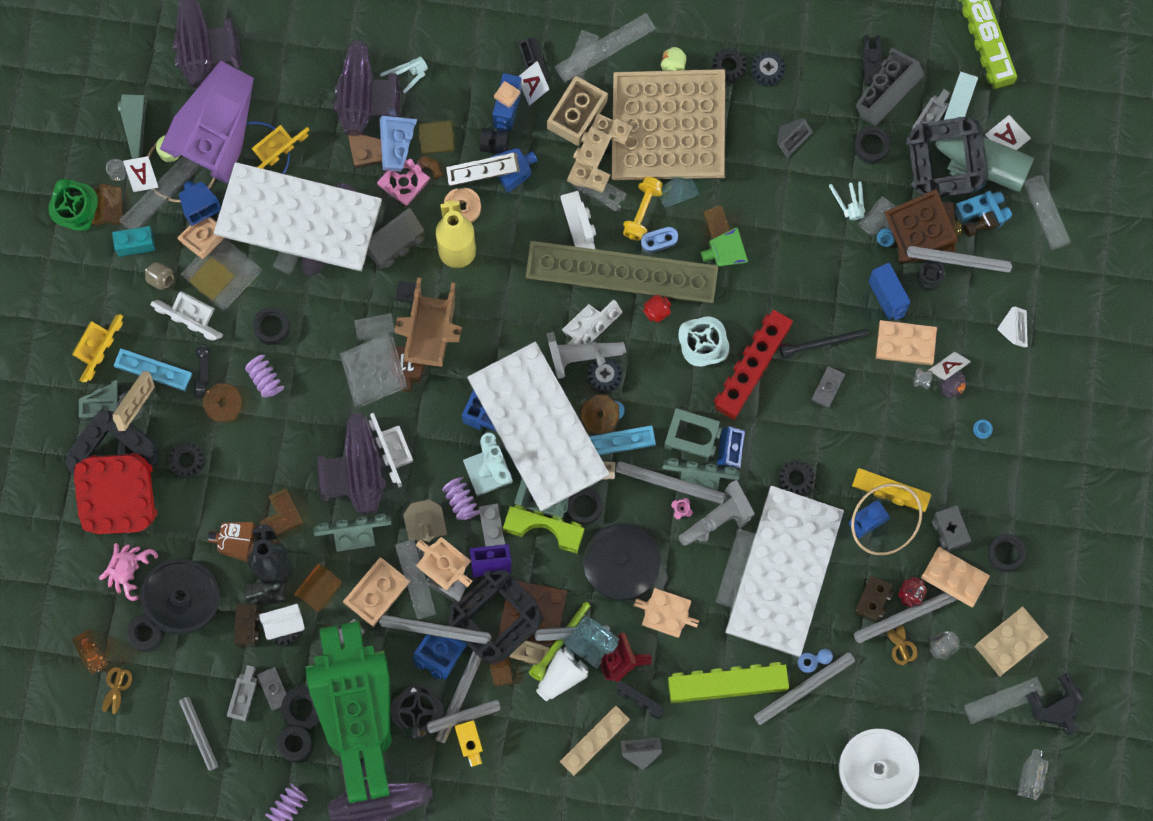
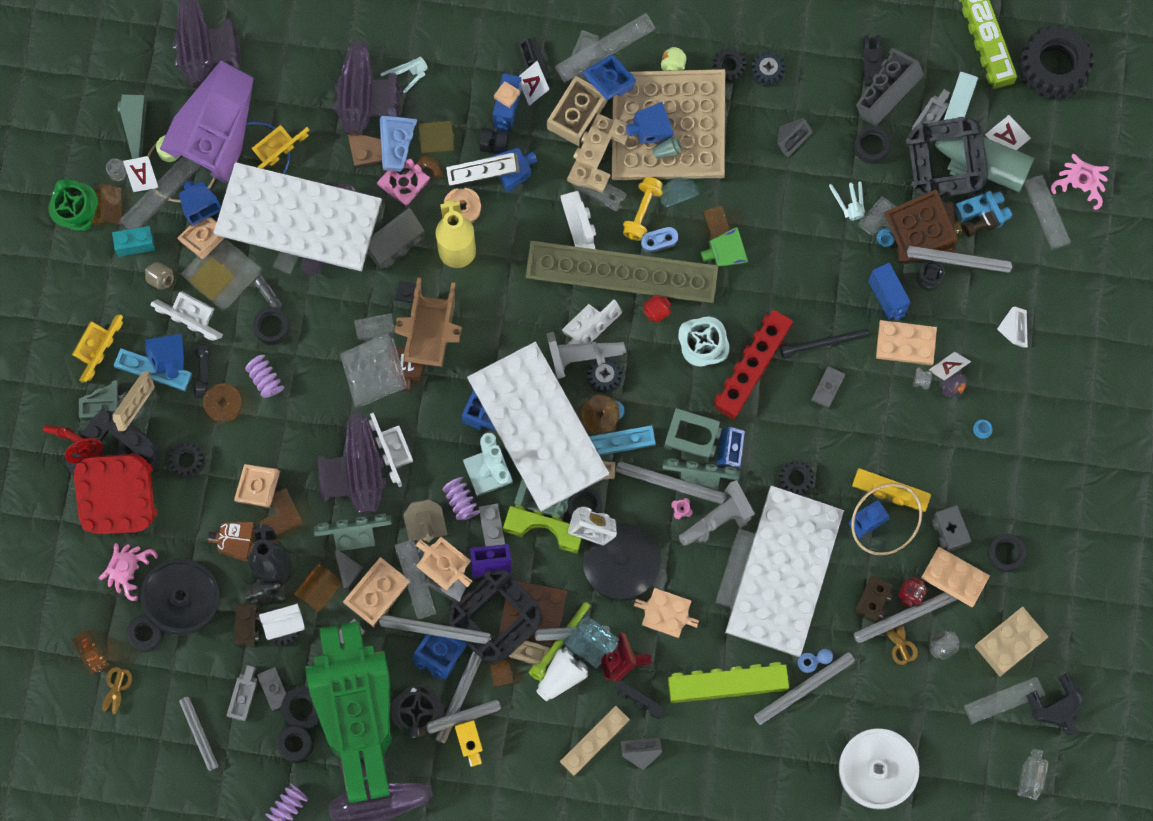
none -> red dish [43,425,103,464]
none -> blue torso [145,334,184,379]
none -> light nougat plate [234,464,280,508]
none -> dark grey axle [255,276,282,309]
none -> dark grey slope [335,550,363,592]
none -> white slope [568,507,617,546]
none -> blue plate [583,54,636,100]
none -> blue torso [626,102,674,144]
none -> sand green cone [653,137,682,159]
none -> black tyre [1019,25,1094,100]
none -> bright pink animal [1051,154,1109,210]

